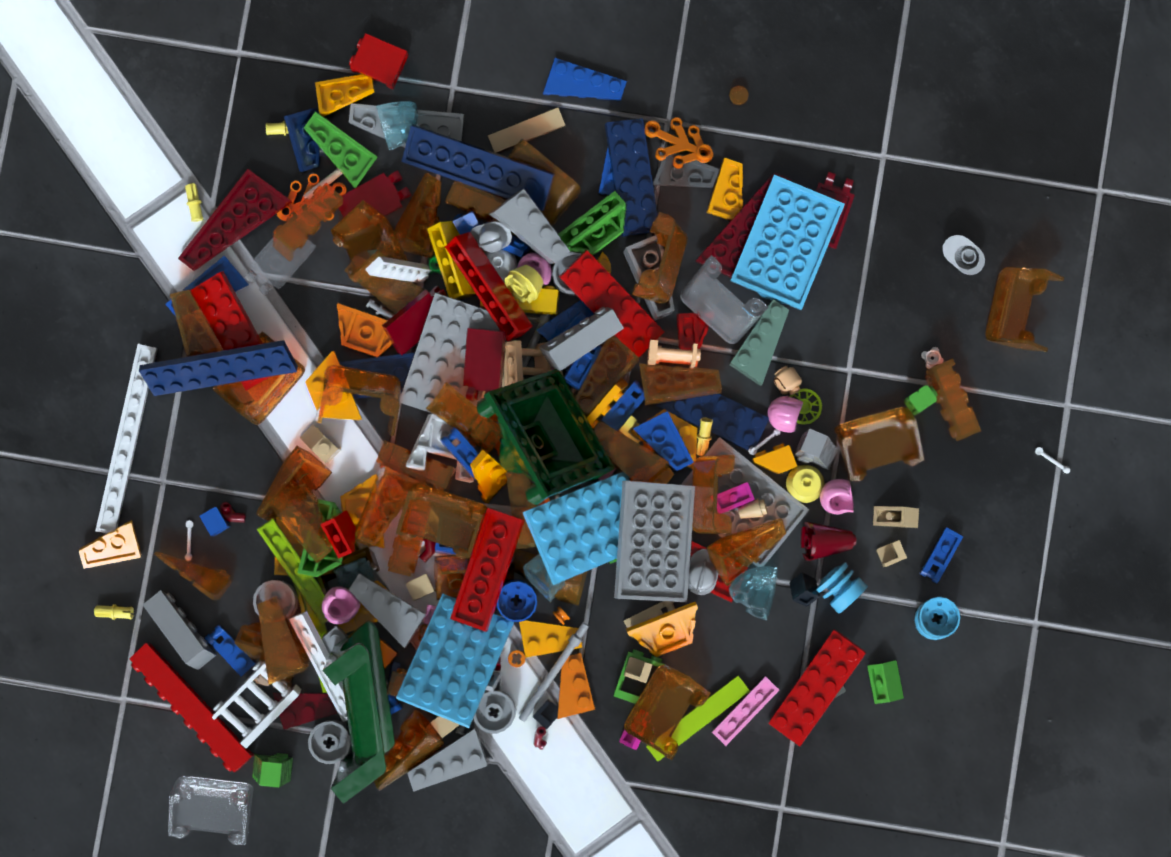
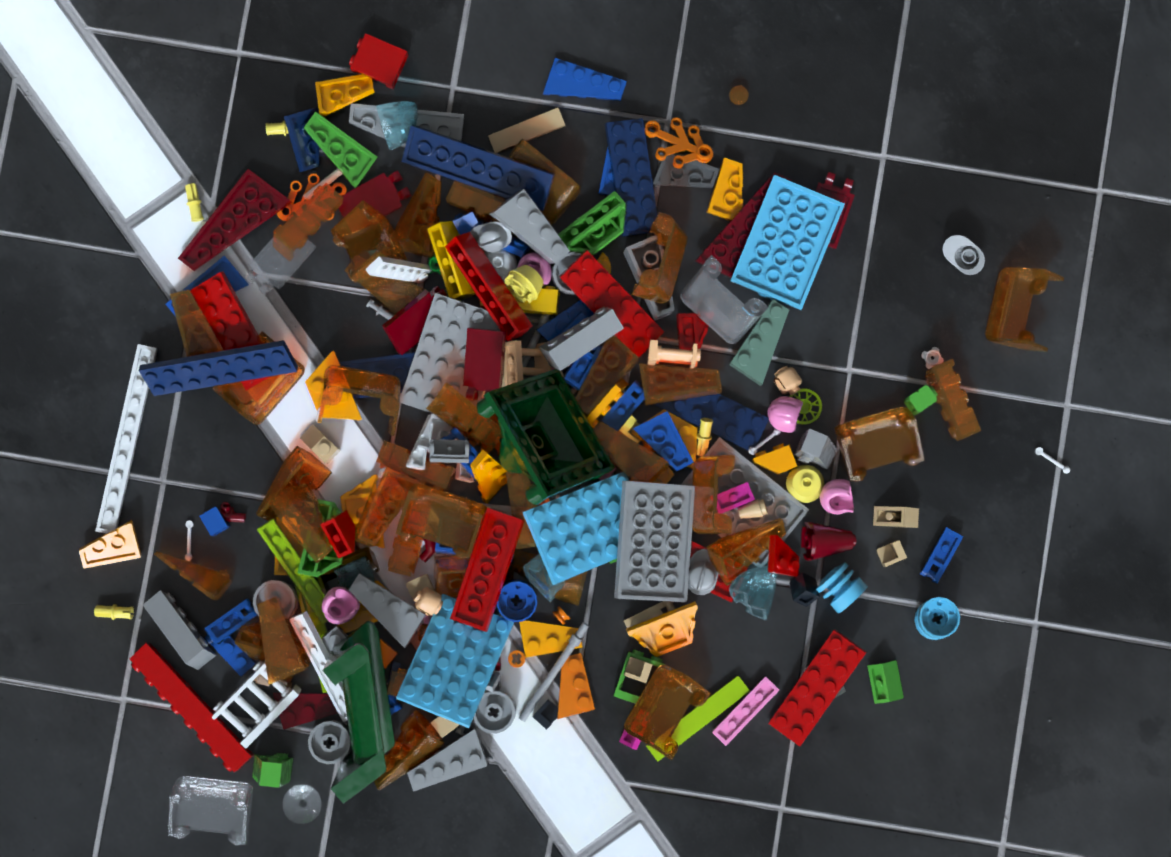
orange wing [337,303,392,357] -> none
dark red arm [533,726,547,750] -> none
none -> blue plate [204,598,258,645]
none -> clear dish [283,785,322,824]
none -> light nougat head [413,587,443,616]
none -> light grey hinge [429,439,469,463]
none -> red wing [768,535,799,576]

